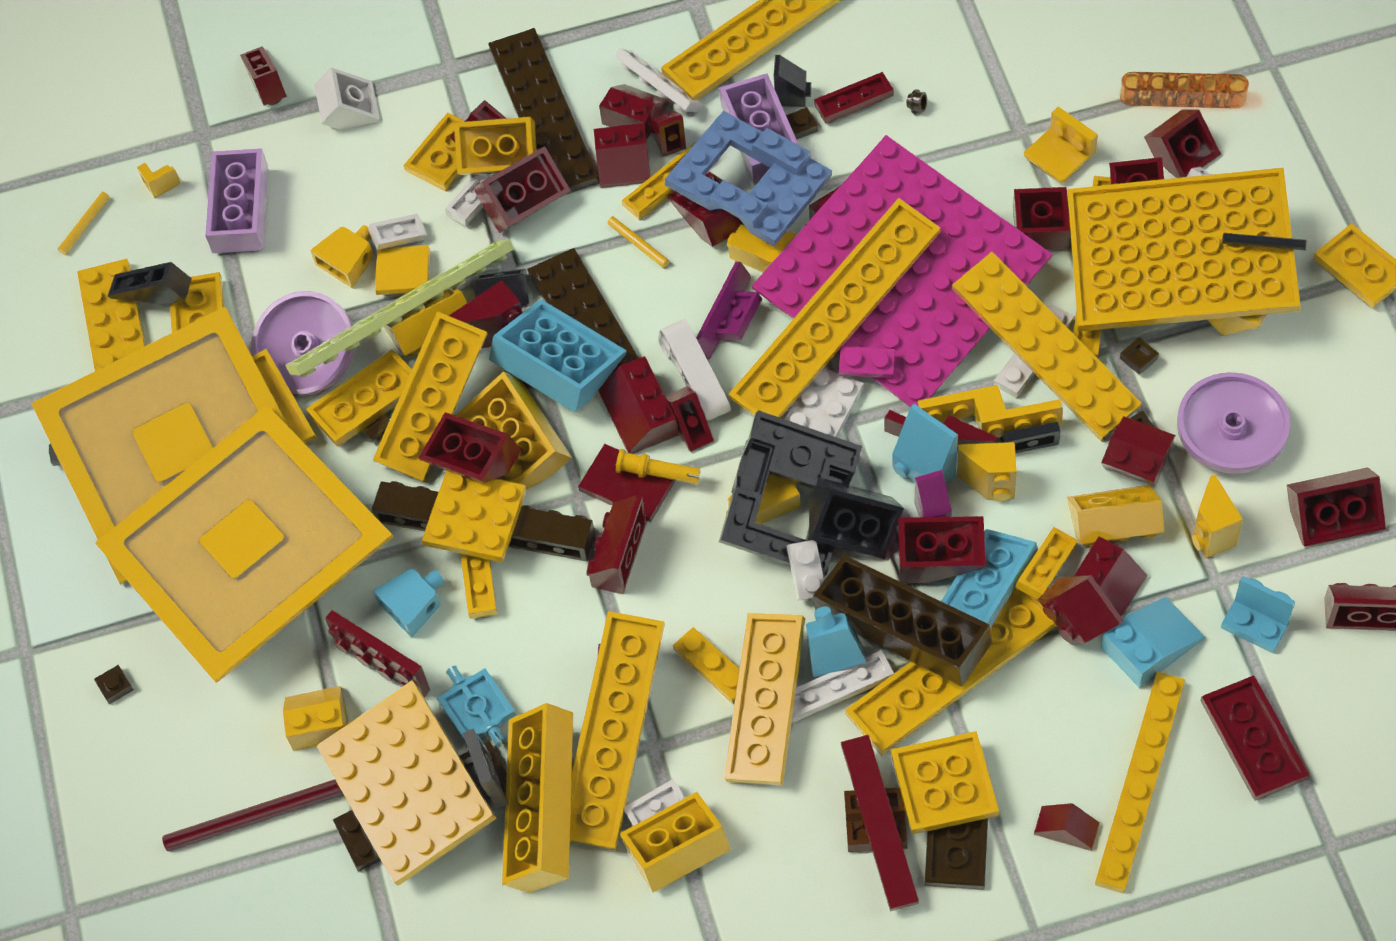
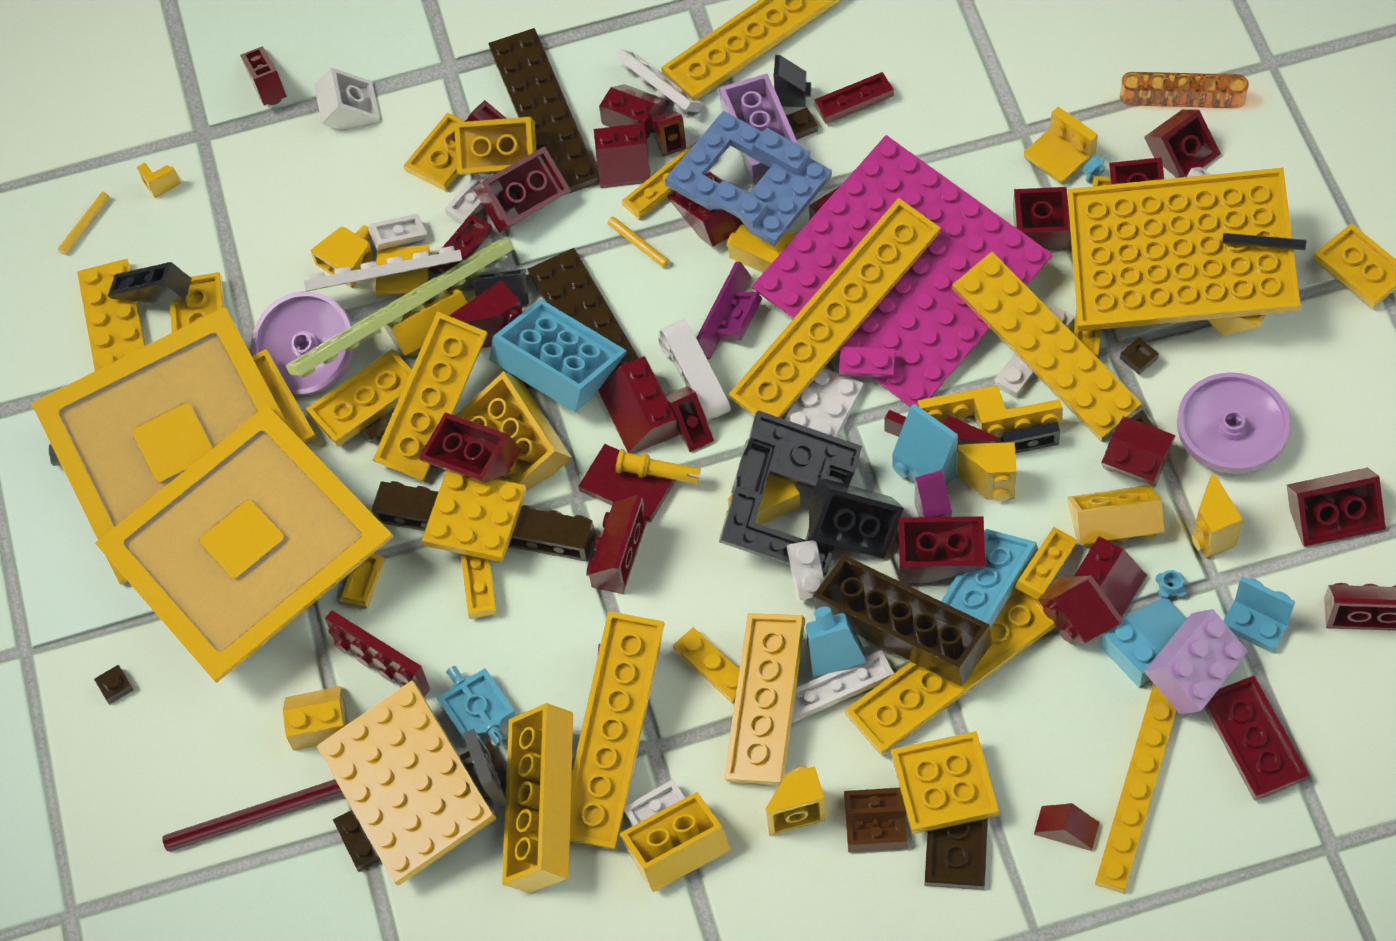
lavender brick [205,148,268,253] -> none
medium azure torso [373,569,445,638] -> none
dark red tile [840,734,919,912] -> none
dark brown plate [906,89,928,114] -> none
none -> white plate [303,246,462,291]
none -> yellow tile [340,554,385,609]
none -> dark red plate [429,214,493,274]
none -> yellow slope [765,766,826,836]
none -> medium azure plate [1082,155,1107,182]
none -> lavender brick [1144,609,1248,714]
none -> medium azure plate [1155,570,1186,598]

